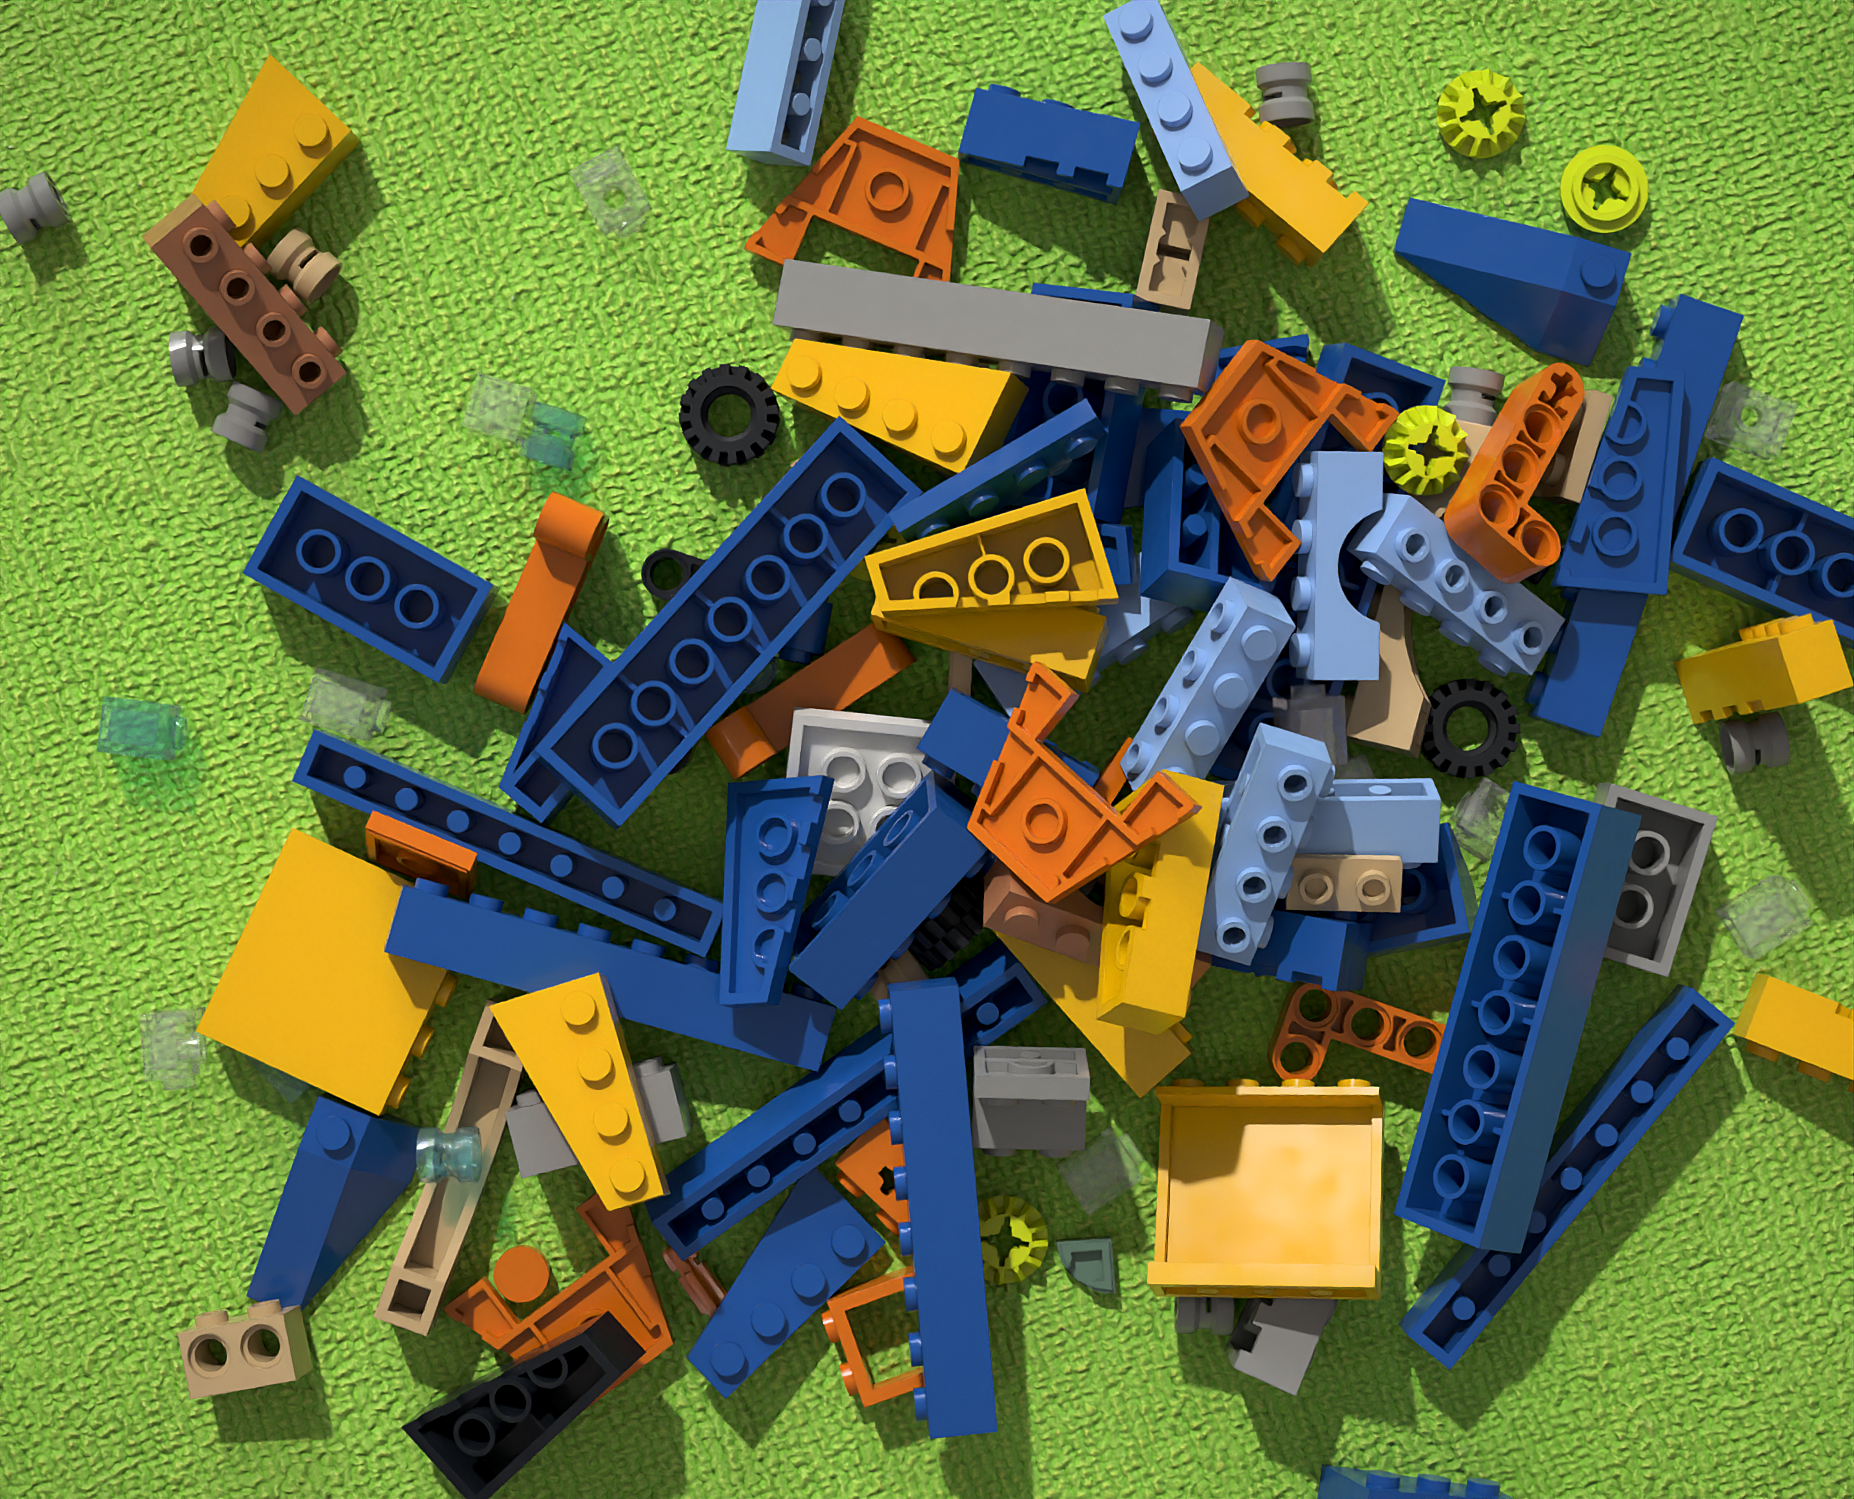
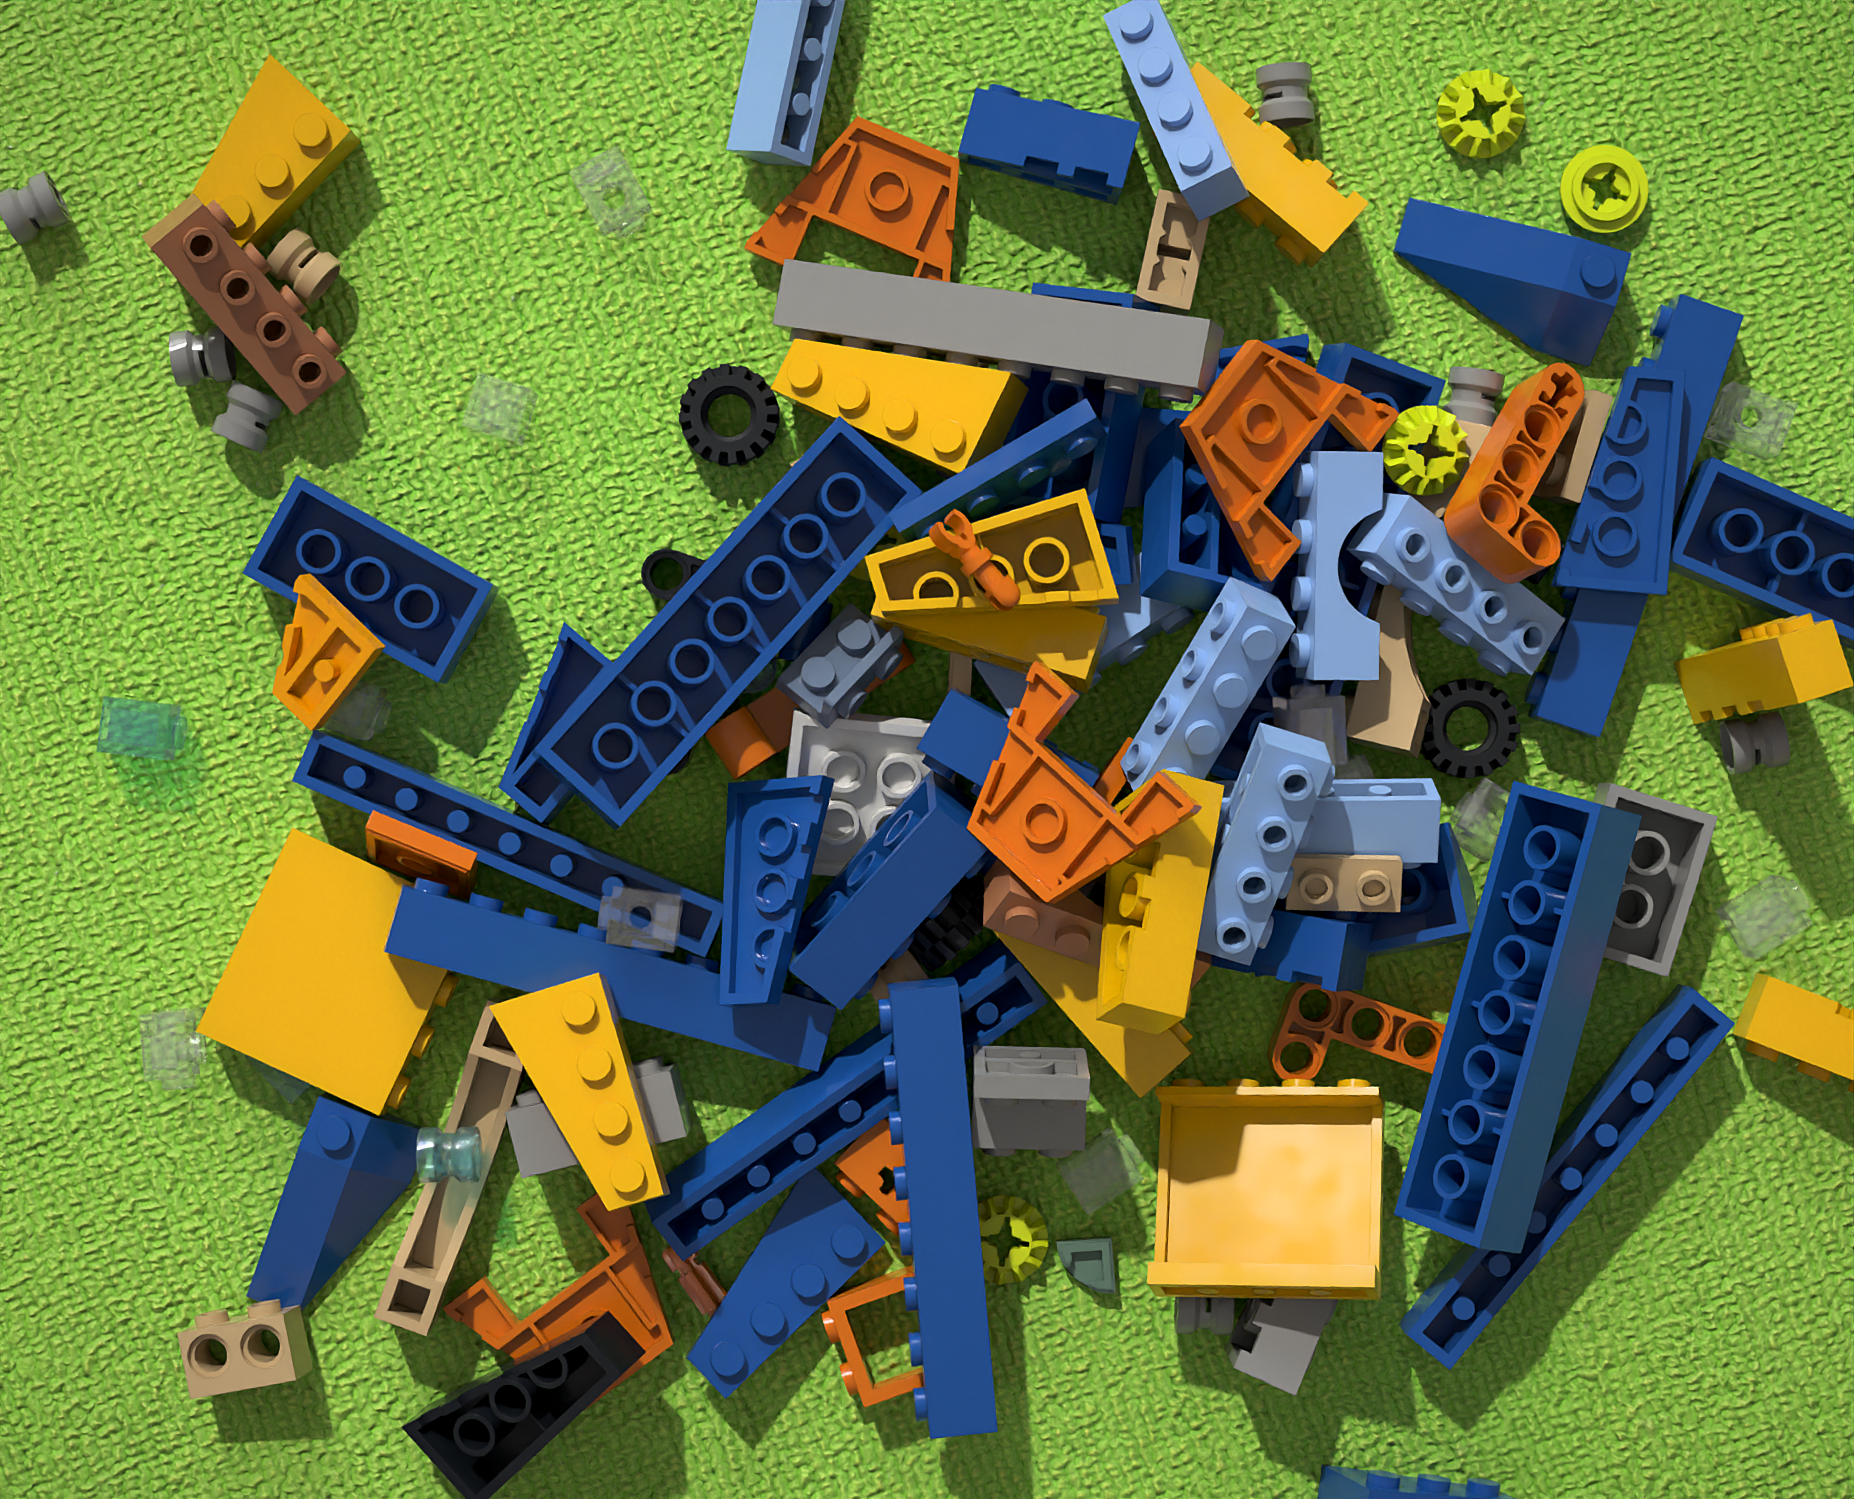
orange beam [473,491,610,715] -> none
orange tile [493,1245,551,1303] -> none
clear light blue wheel [518,402,587,472] -> none
none -> light orange wing [272,573,386,731]
none -> clear brick [598,885,685,952]
none -> sand blue bracket [776,603,905,729]
none -> orange piece [929,509,1021,611]

